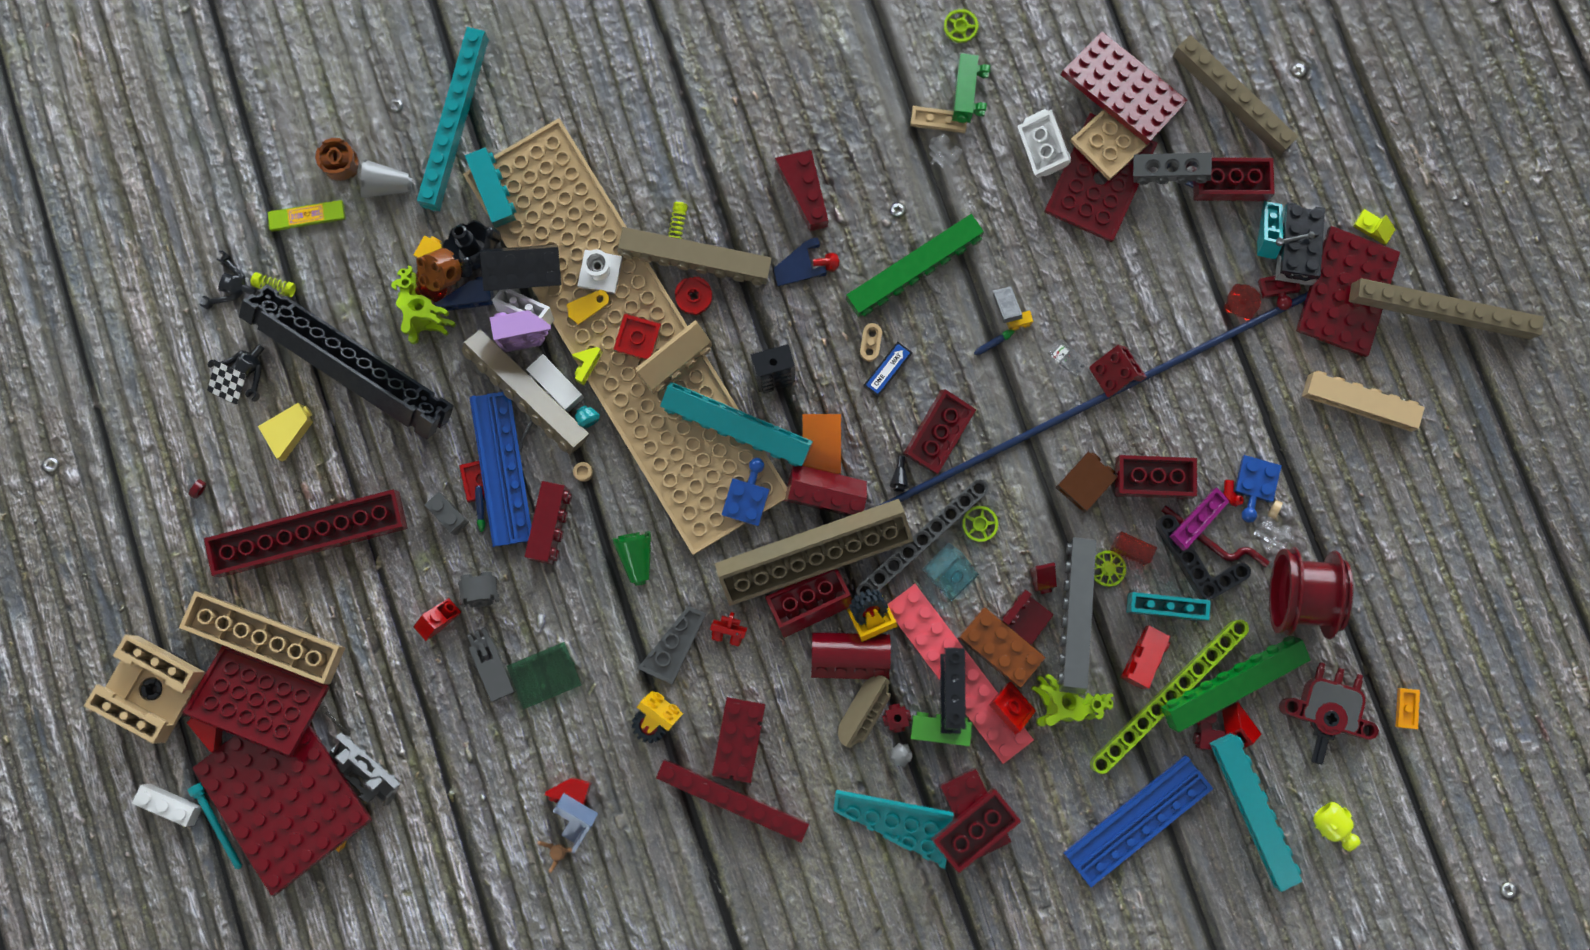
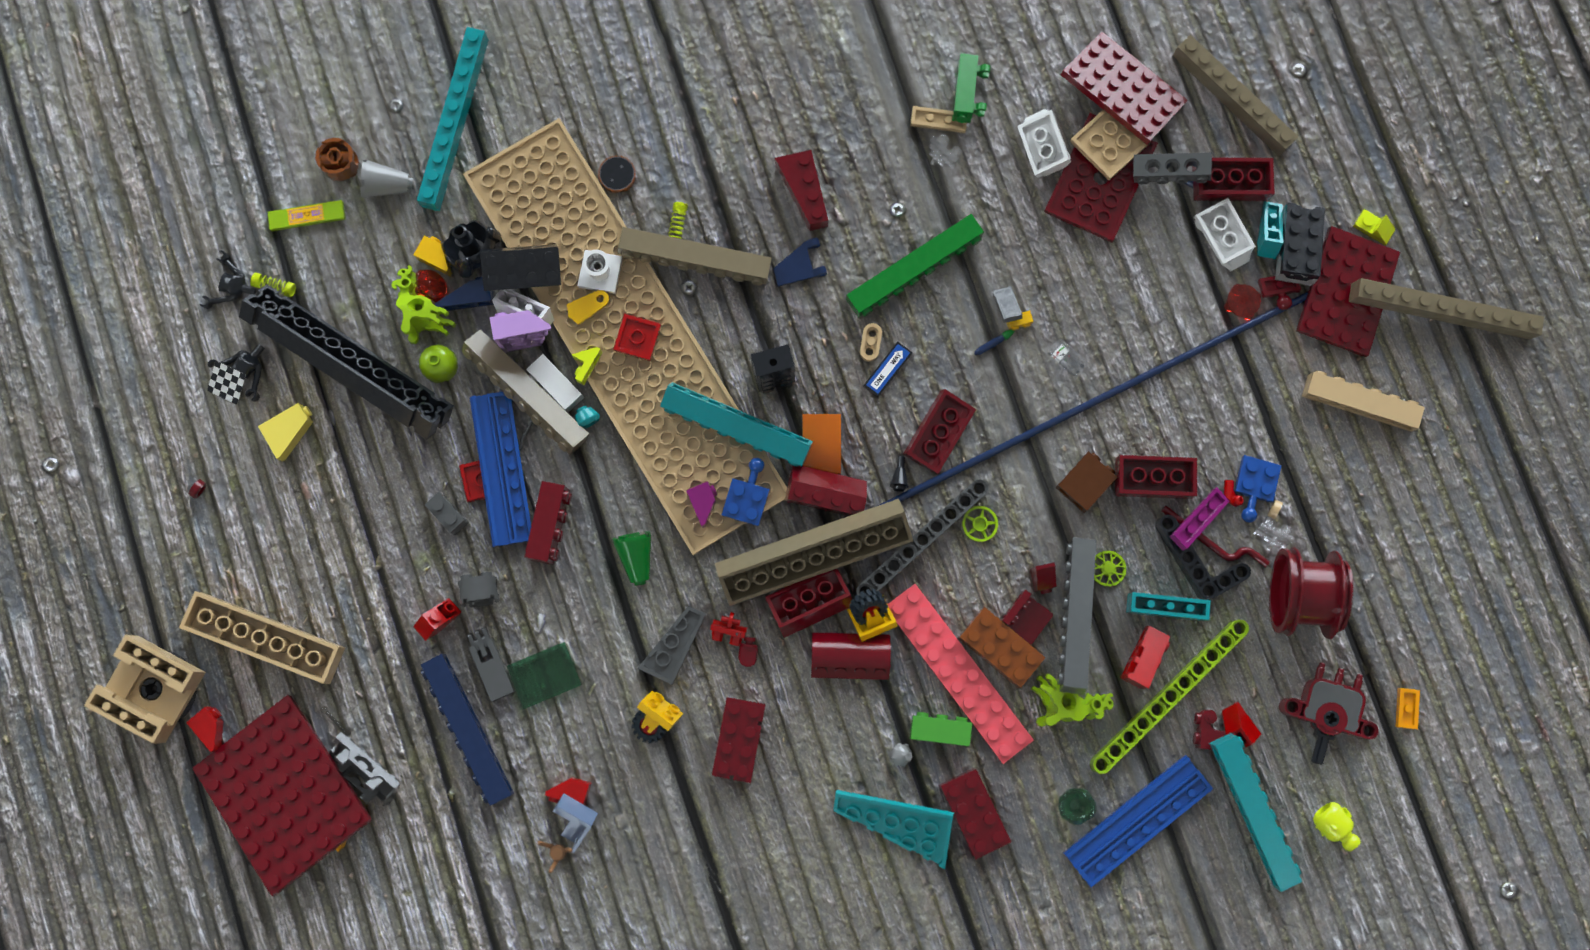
white brick [132,784,202,827] -> none
dark red plate [182,645,330,758] -> none
teal piece [187,782,242,869] -> none
dark red brick [204,489,408,578] -> none
dark orange brick [416,248,462,291] -> none
teal brick [465,147,517,228] -> none
dark blue piece [475,485,486,532] -> none
tan tile [573,462,593,482] -> none
tan slope [635,320,712,394] -> none
dark red brick [656,759,809,843] -> none
red plate [675,277,713,315] -> none
red plate [813,253,839,271] -> none
dark tan brick [838,675,891,748] -> none
dark red brick [882,703,912,733] -> none
clear light blue slope [922,543,979,601] -> none
dark red brick [931,788,1022,873] -> none
black fence [940,648,966,734] -> none
lime wheel [944,9,978,43] -> none
red plate [989,681,1036,735] -> none
dark red bracket [1089,345,1146,397] -> none
clear red brick [1110,531,1157,566] -> none
green brick [1161,636,1311,733] -> none
dark grey hinge [1276,231,1315,246] -> none
none -> lime cylinder [419,344,458,383]
none -> dark blue brick [421,654,515,806]
none -> black tile [599,156,636,193]
none -> magenta slope [686,481,717,528]
none -> dark red arm [738,636,758,667]
none -> clear green piece [1058,788,1096,825]
none -> white slope [1194,198,1256,271]

